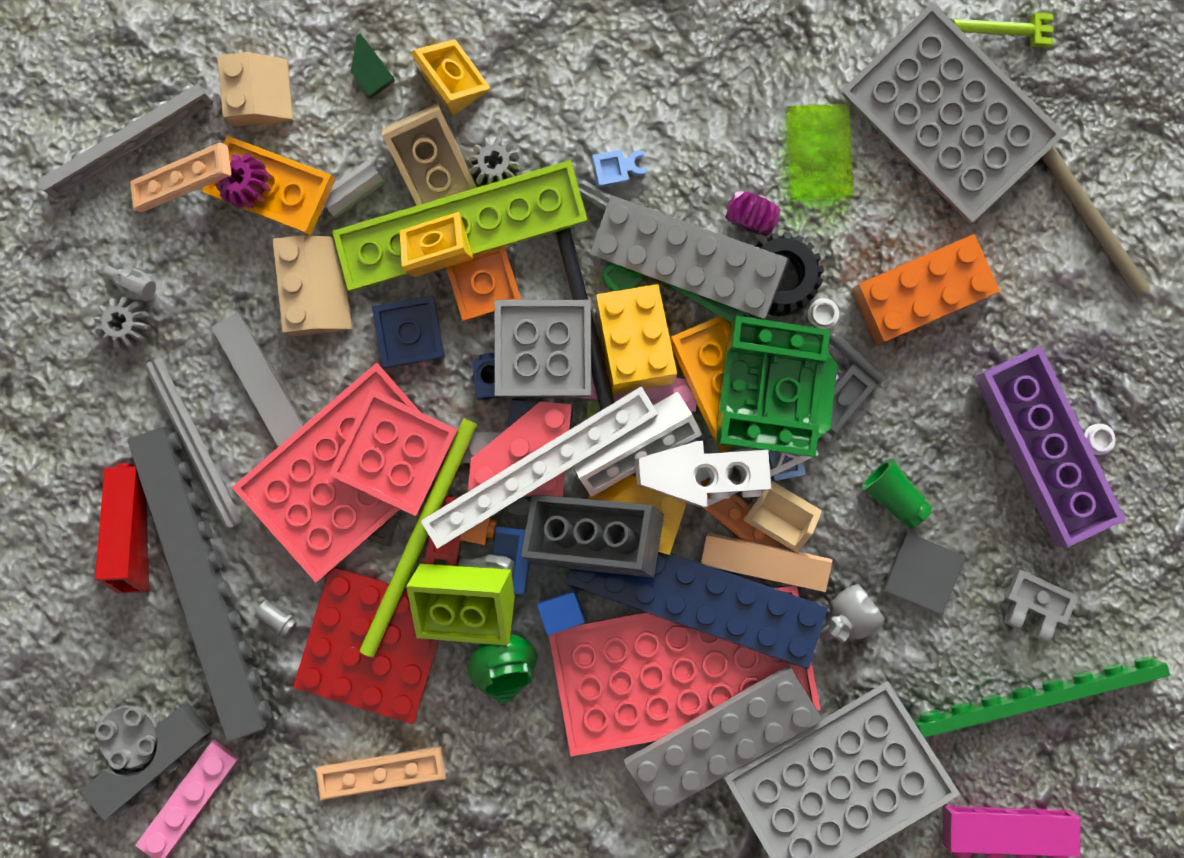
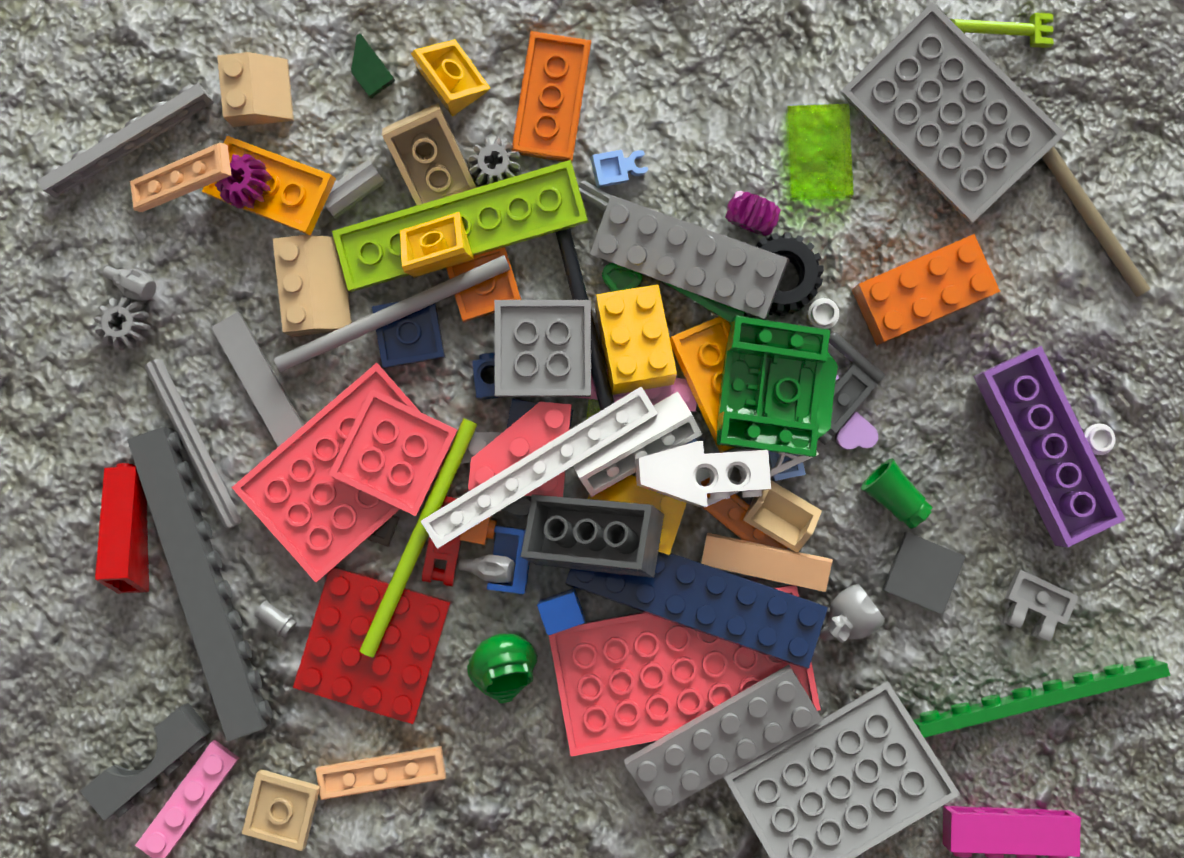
light grey dish [95,705,157,769] -> none
lime slope [406,564,515,646] -> none
none -> tan plate [242,769,321,851]
none -> light grey piece [274,255,510,372]
none -> orange tile [511,31,591,163]
none -> lavender tile [836,412,879,450]

